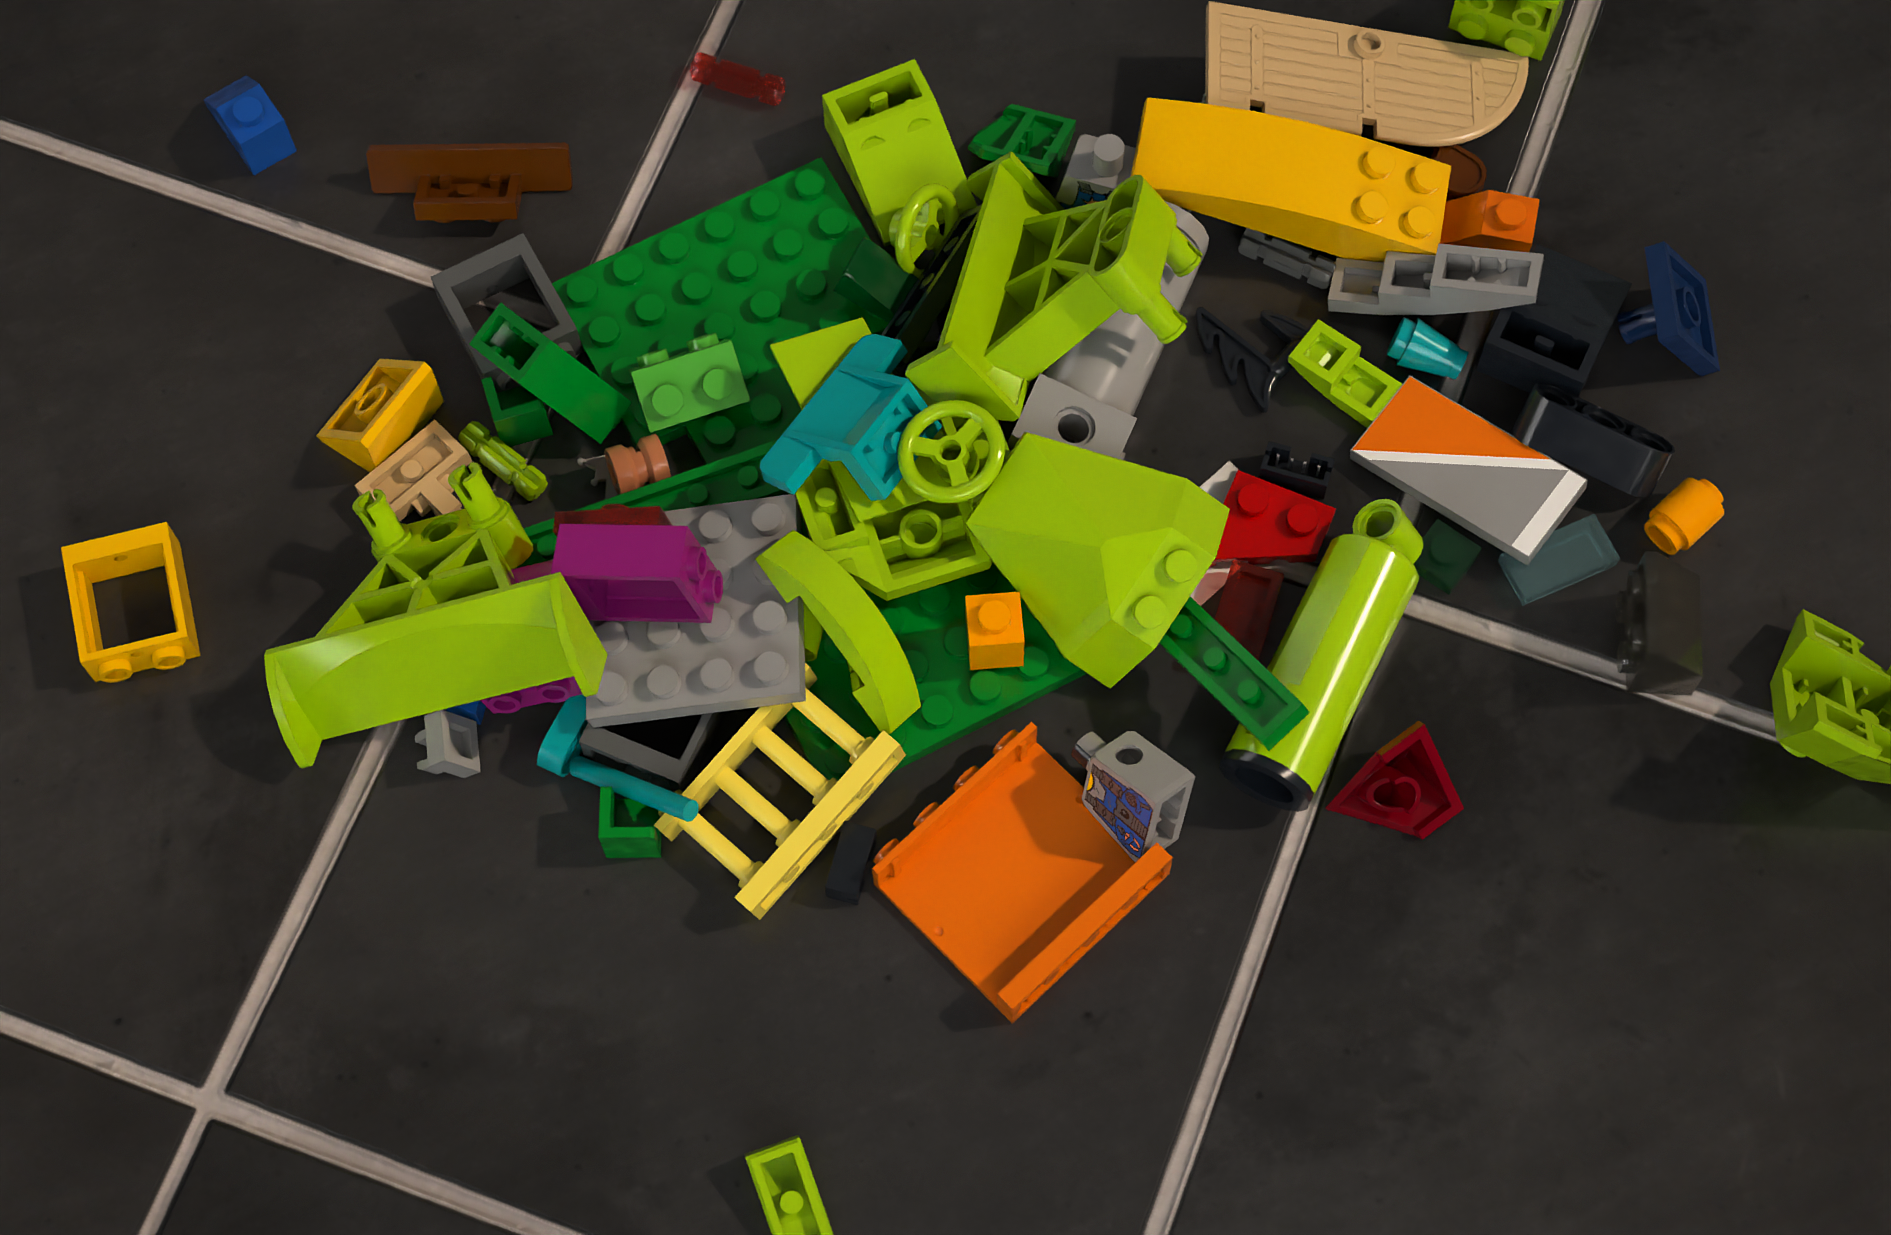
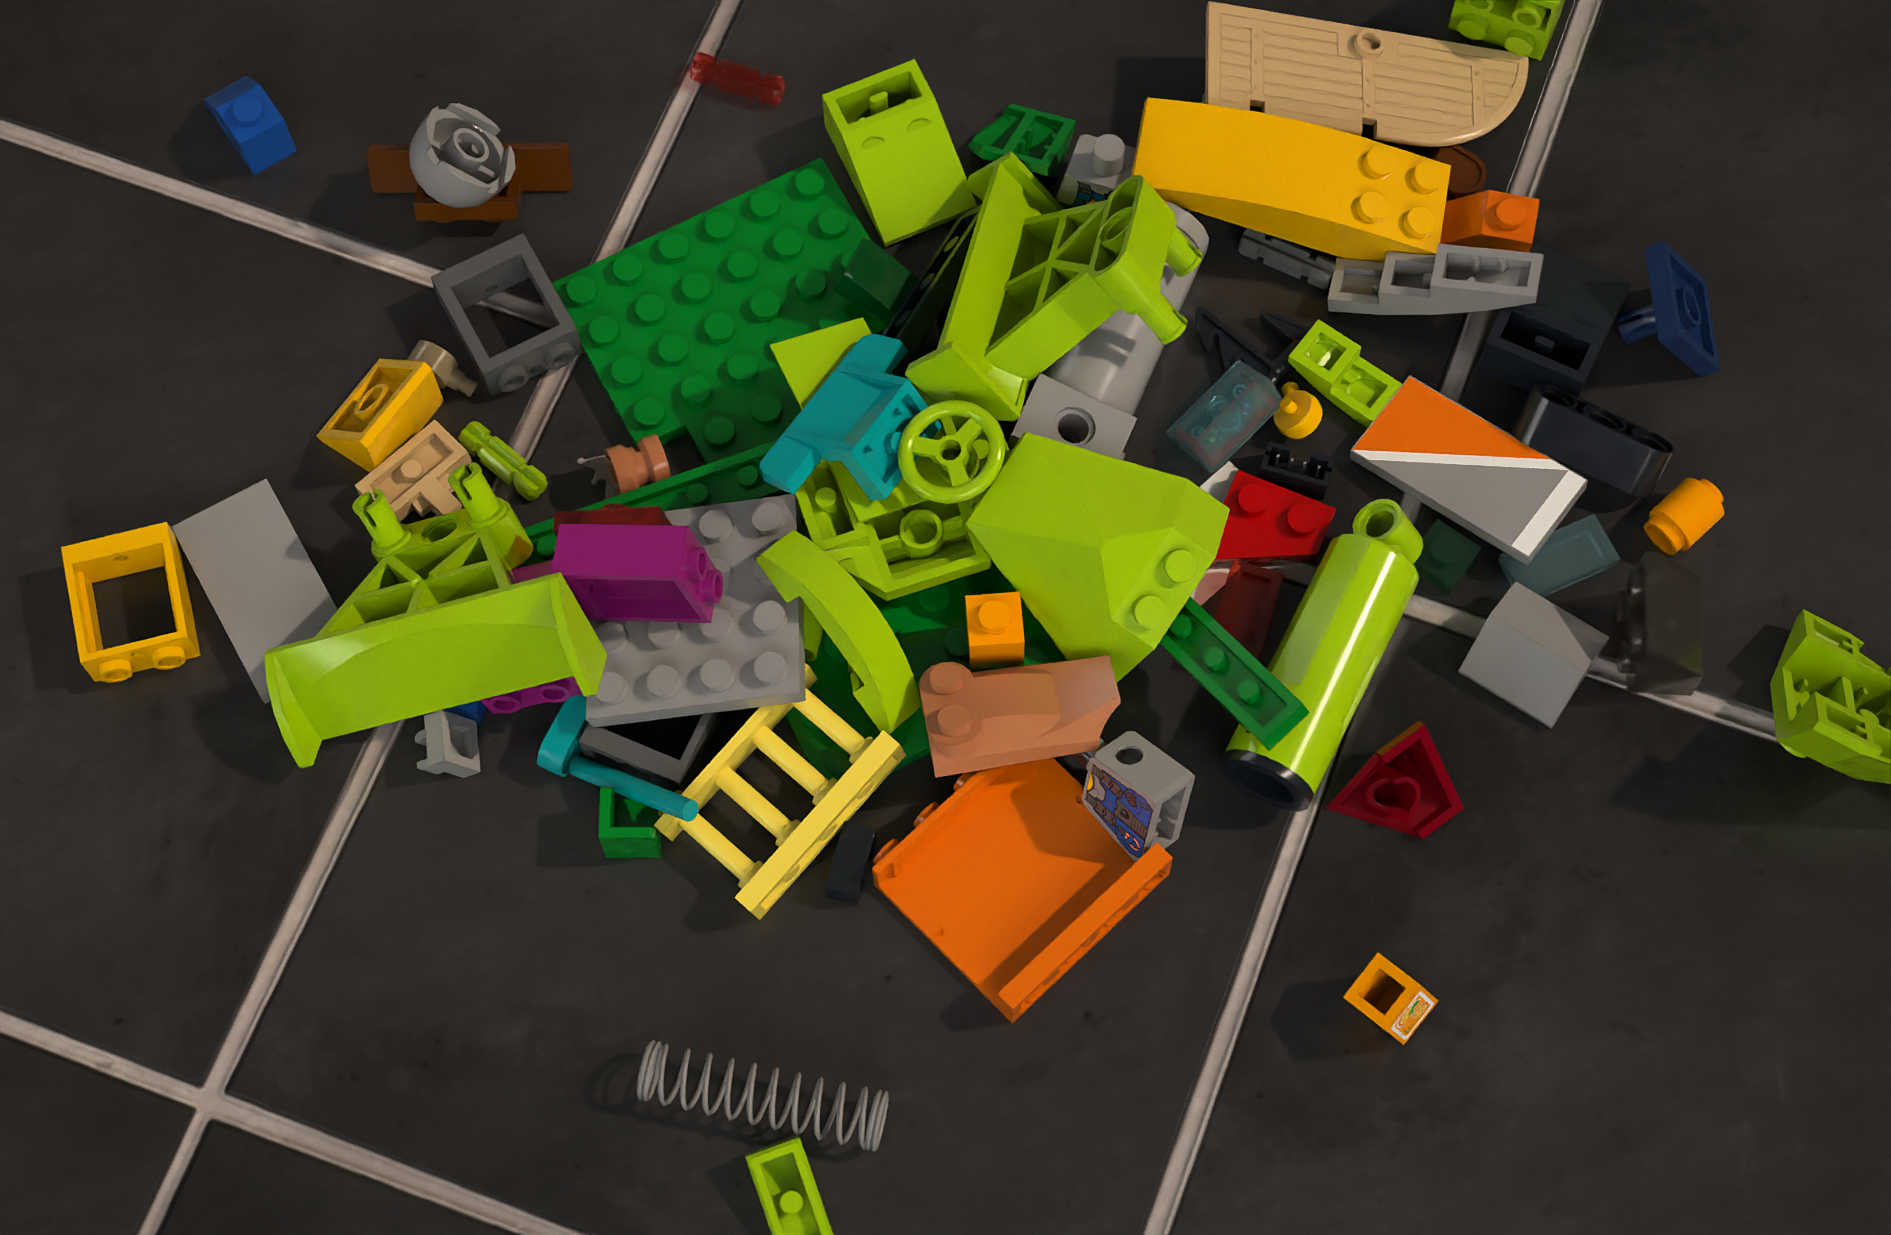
green slope [469,302,632,444] -> none
green panel [481,376,553,447] -> none
bright green bracket [628,333,750,433] -> none
lime piece [889,183,959,278] -> none
teal cone [1386,317,1468,380] -> none
none -> light grey tile [171,478,338,704]
none -> dark tan piece [407,340,478,397]
none -> light grey cylinder [409,103,516,208]
none -> light grey piece [637,1040,889,1152]
none -> nougat slope [917,655,1121,778]
none -> clear light blue slope [1166,360,1283,473]
none -> yellow piece [1274,382,1323,439]
none -> light orange brick [1343,953,1438,1045]
none -> light grey slope [1458,581,1609,729]

